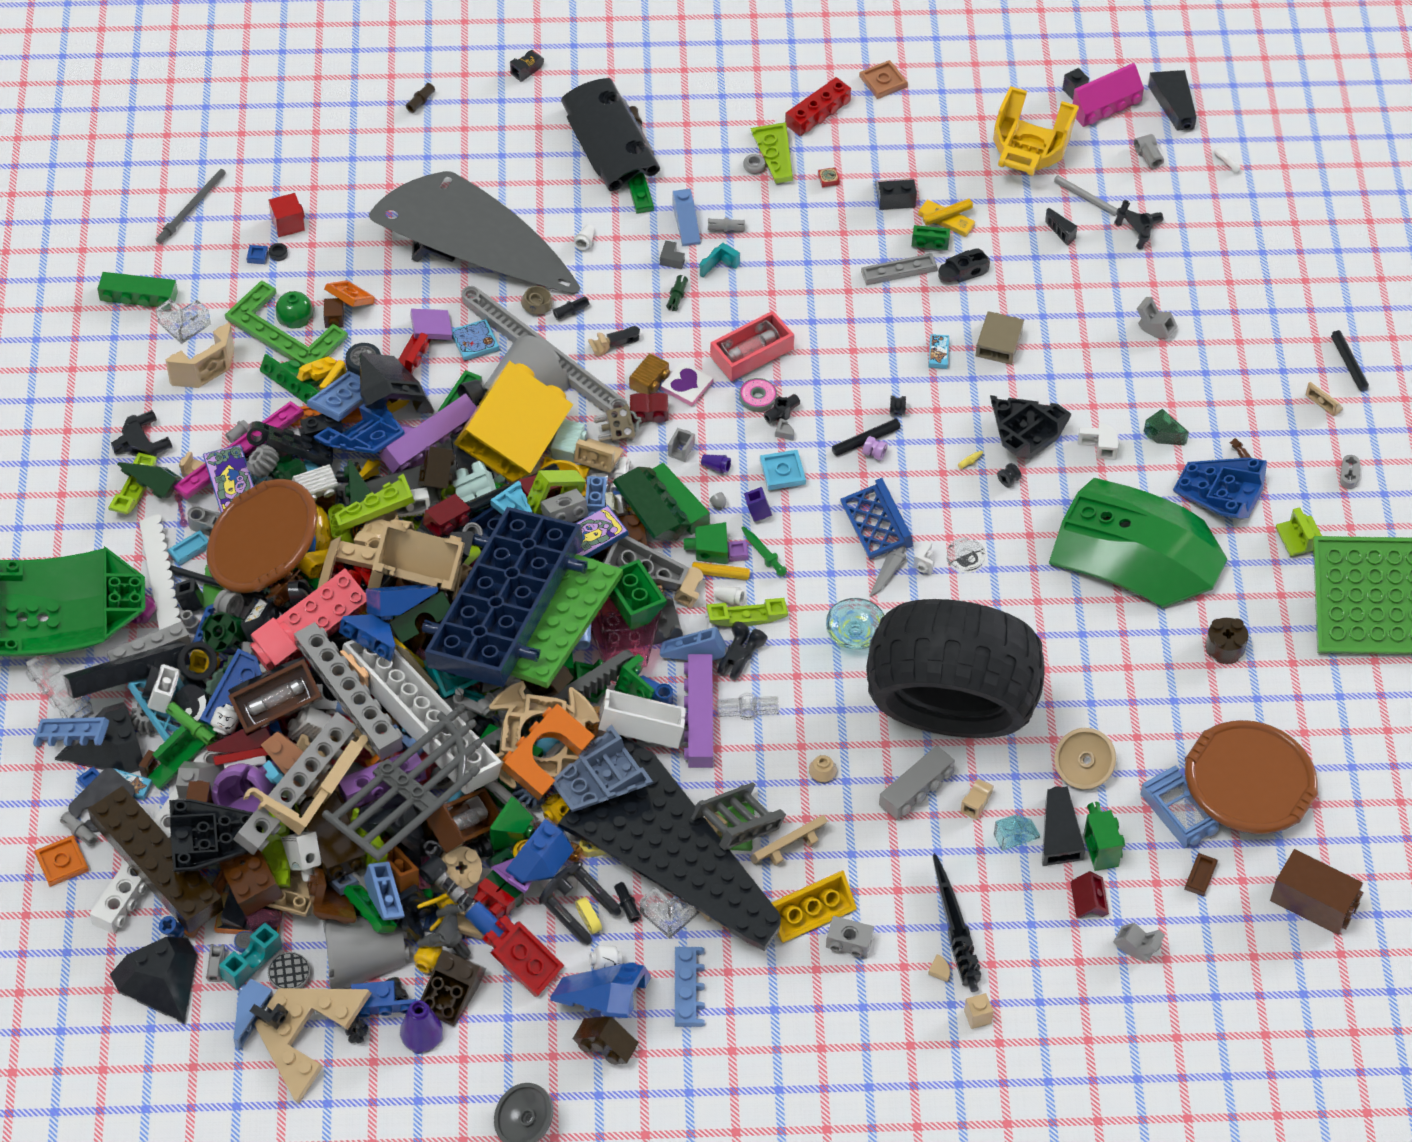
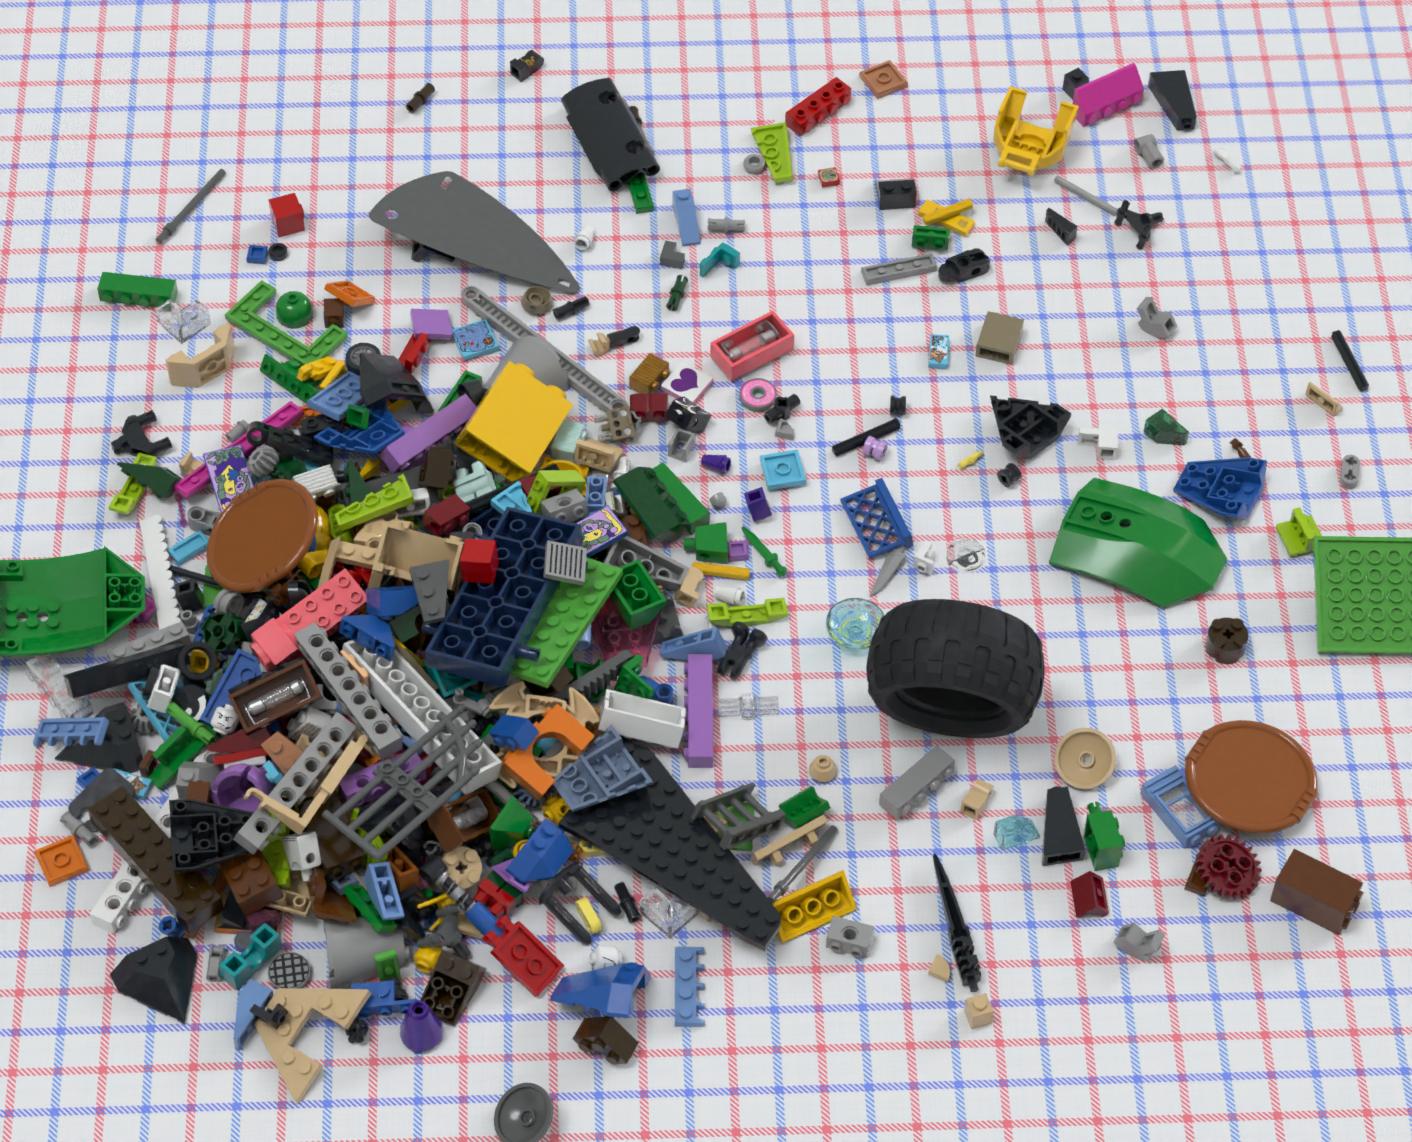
none -> green slope [346,404,369,429]
none -> bright green plate [374,949,402,982]
none -> dark grey wing [409,559,450,625]
none -> red head [460,538,499,584]
none -> blue brick [489,714,539,751]
none -> light grey tile [543,540,587,586]
none -> black torso [665,397,712,432]
none -> dark grey bar [767,825,838,904]
none -> green bracket [779,786,831,828]
none -> dark red gear [1195,834,1262,900]

